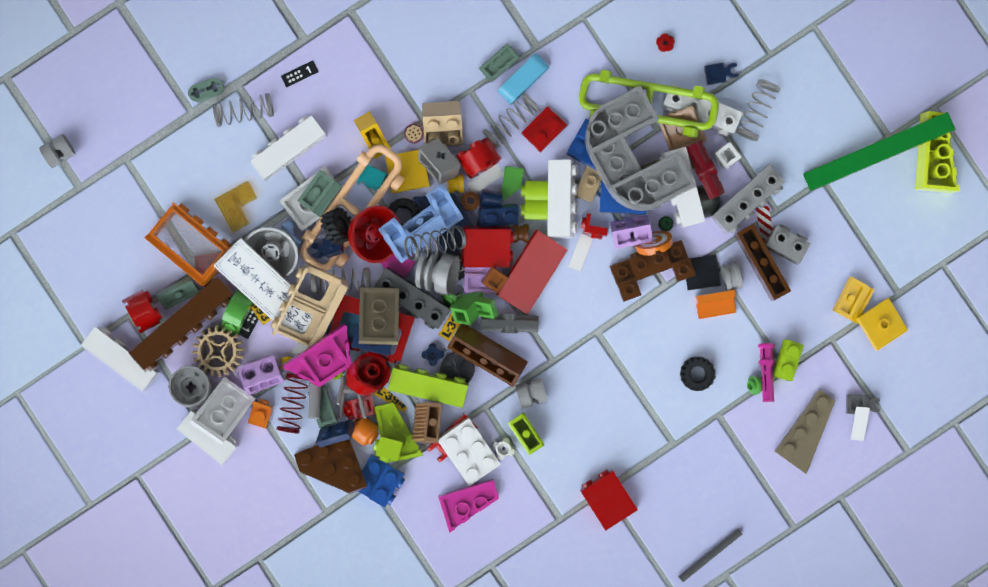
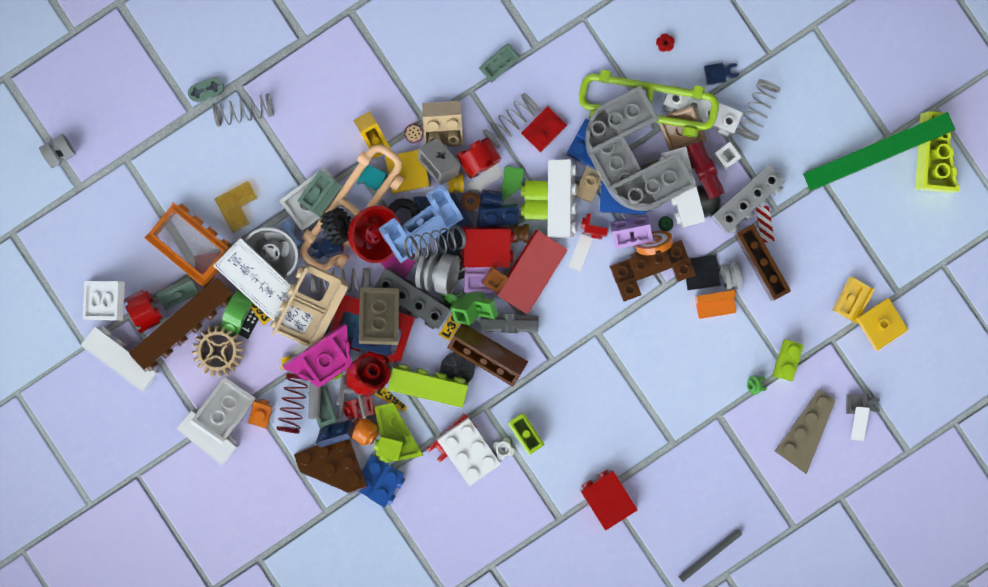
light grey wheel [168,366,213,408] -> none
lavender brick [238,355,284,395] -> none
white brick [250,115,327,181] -> none
black sticker [281,60,319,88] -> none
medium nougat brick [412,402,442,443] -> none
dark blue plate [421,343,444,366] -> none
dark pink wing [438,479,499,533] -> none
medium azure beam [497,53,550,105] -> none
light grey wheel [515,378,548,409] -> none
black tyre [680,357,716,391] -> none
dark pink pin [758,343,776,402] -> none
light grey brick [765,224,811,265] -> none
none -> white plate [83,281,125,321]

